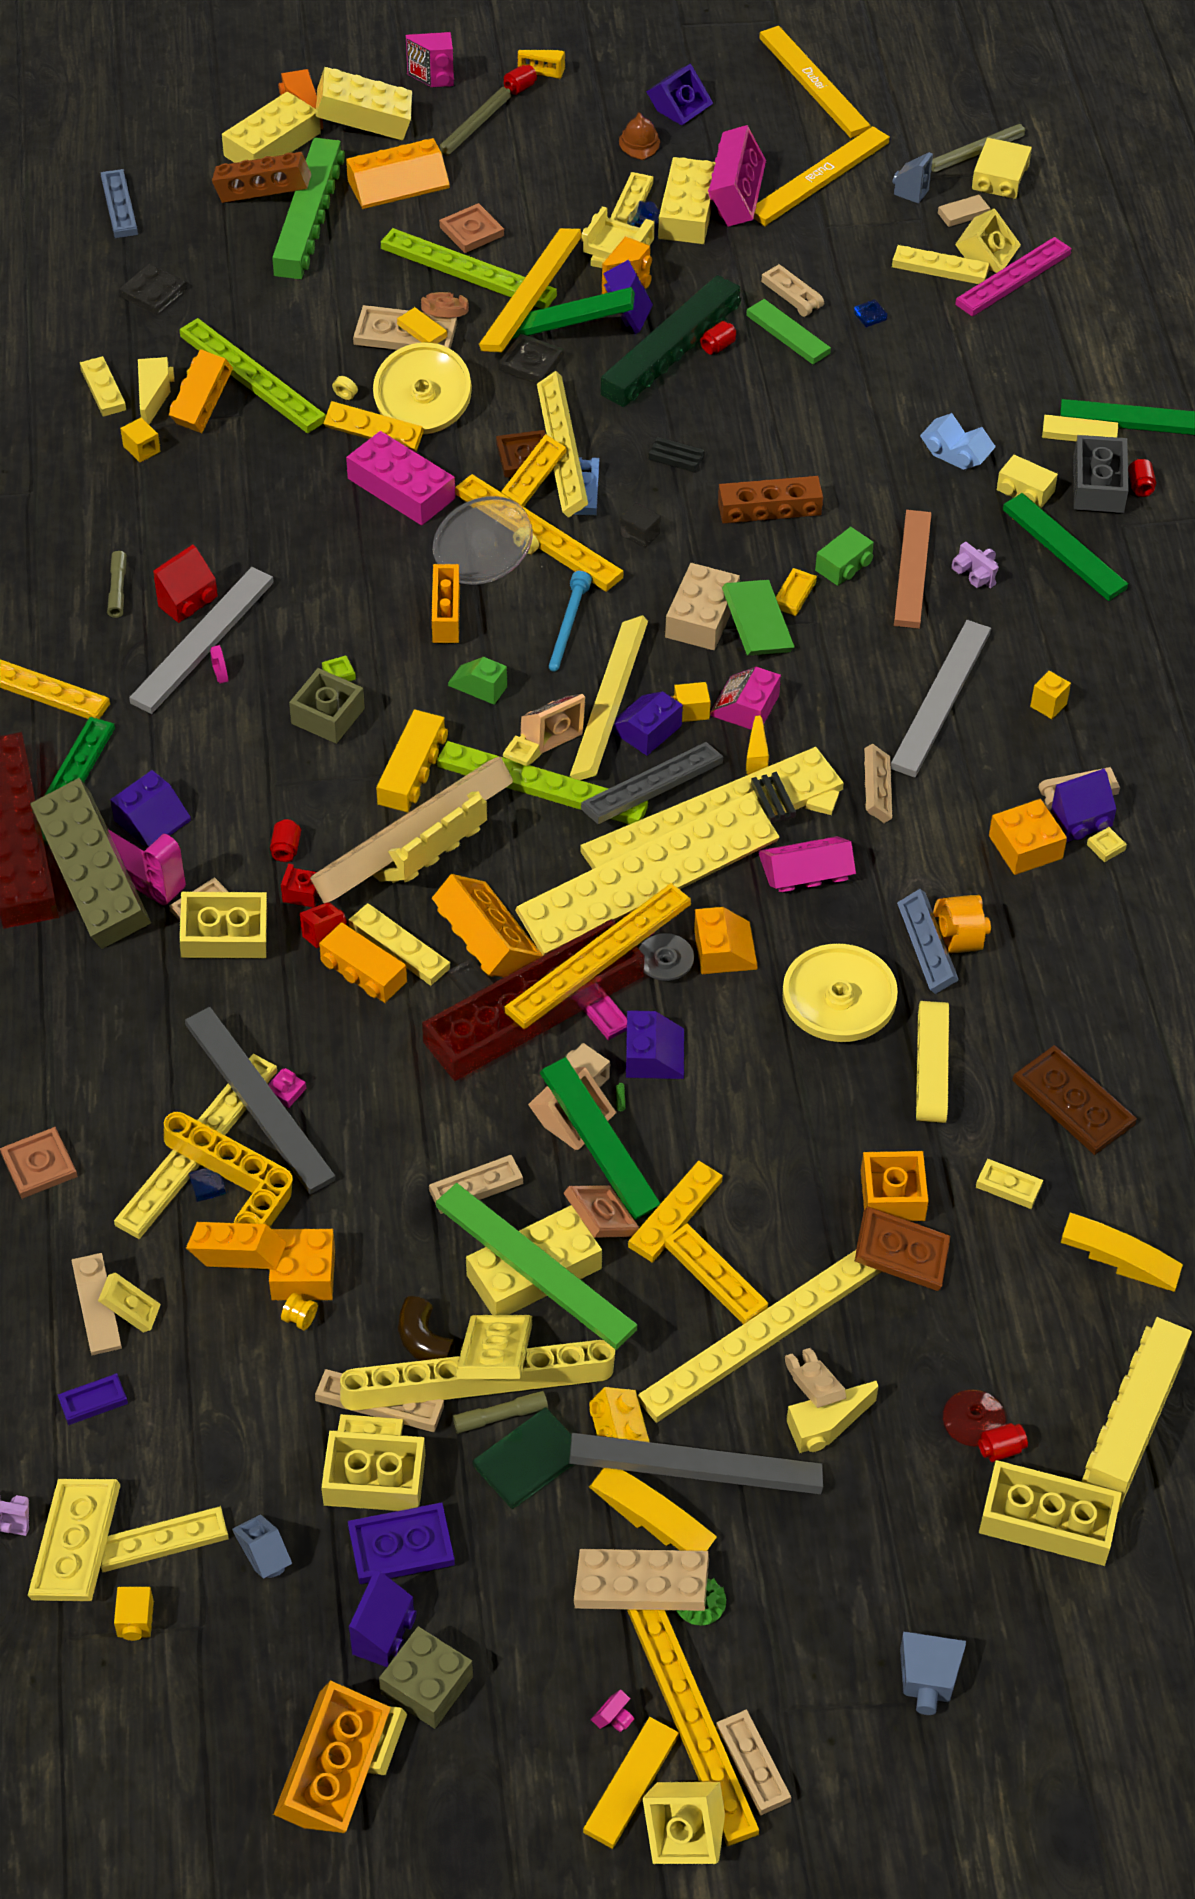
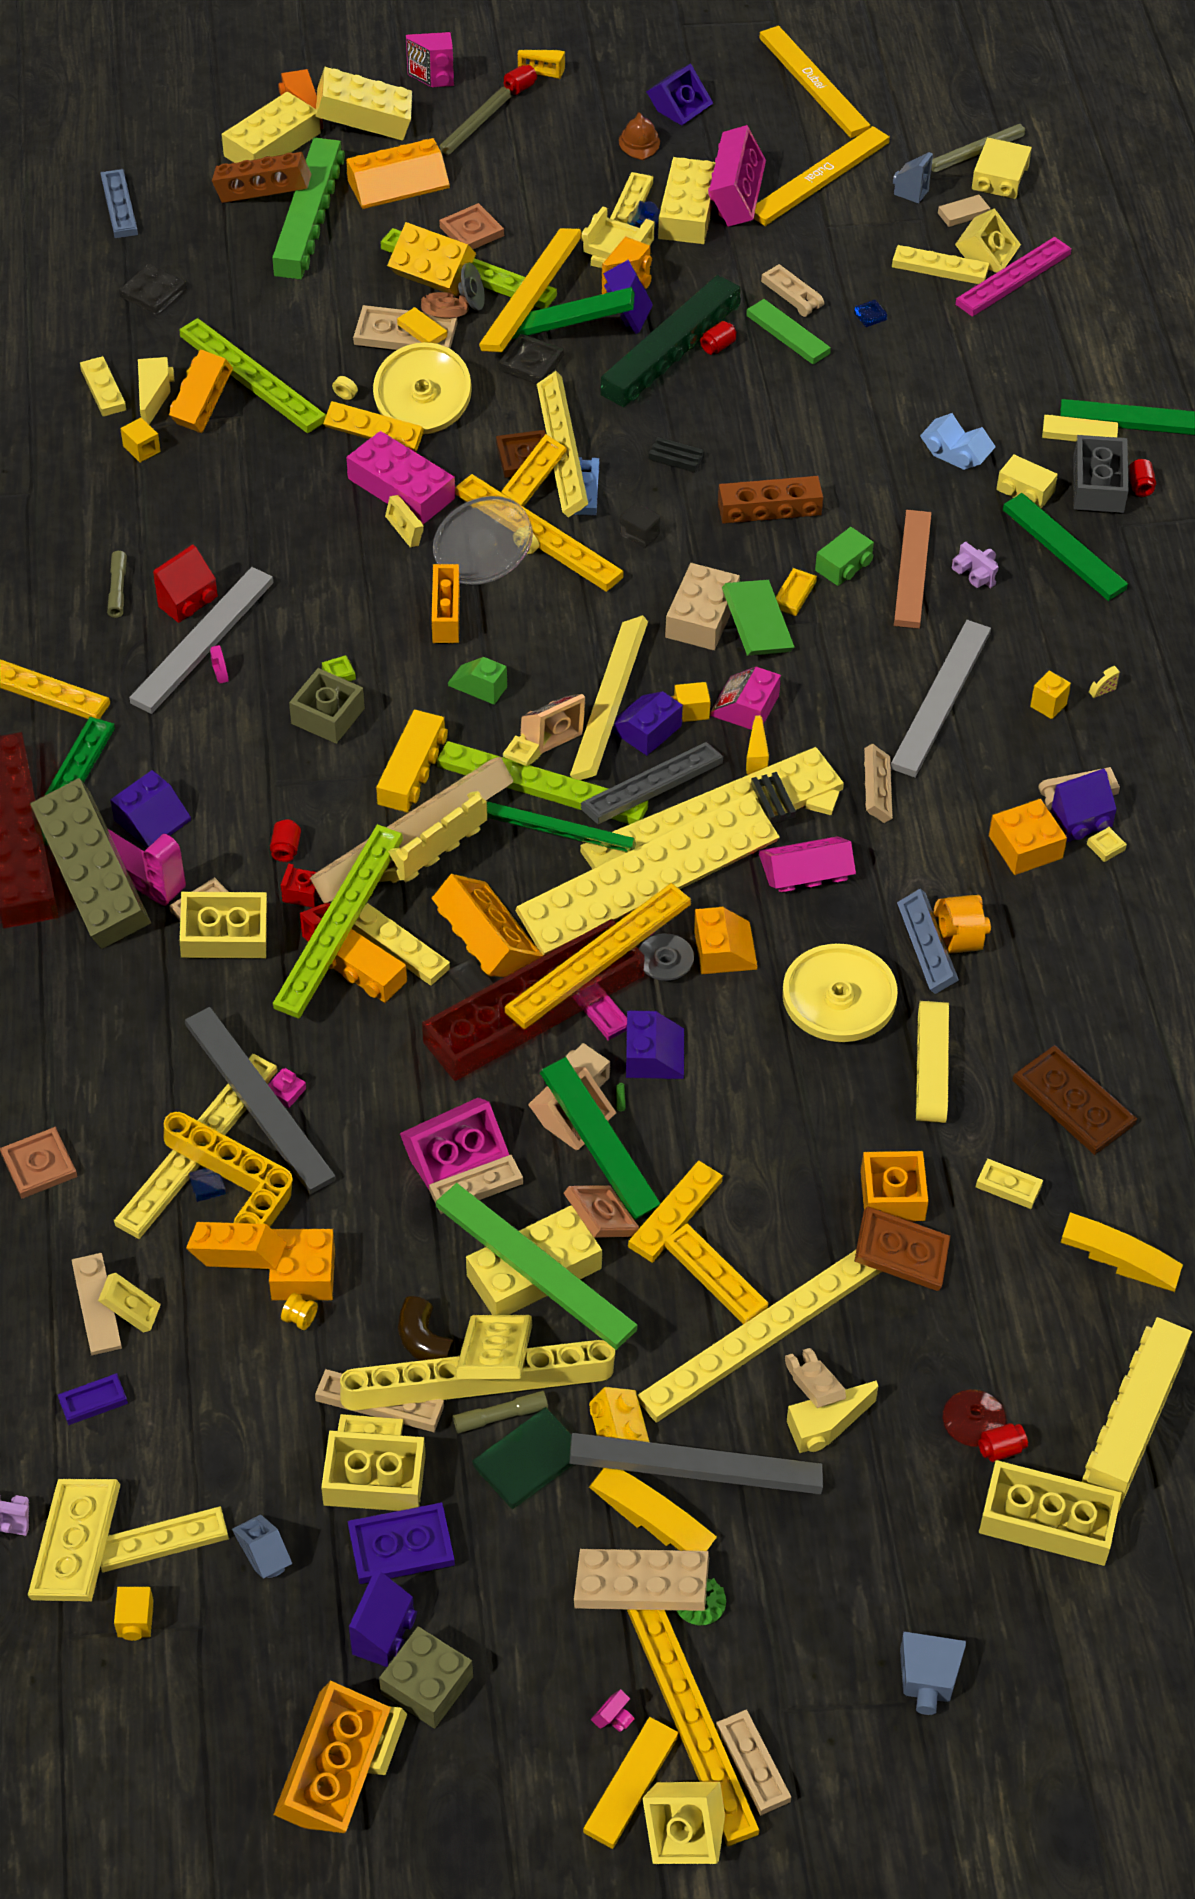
dark azure piece [549,571,592,672] -> none
none -> lime plate [273,824,403,1019]
none -> light yellow plate [385,495,424,547]
none -> yellow brick [387,222,476,297]
none -> dark pink slope [400,1098,509,1189]
none -> dark grey dish [458,262,485,311]
none -> green tile [487,802,636,853]
none -> light yellow tile [1089,666,1120,698]

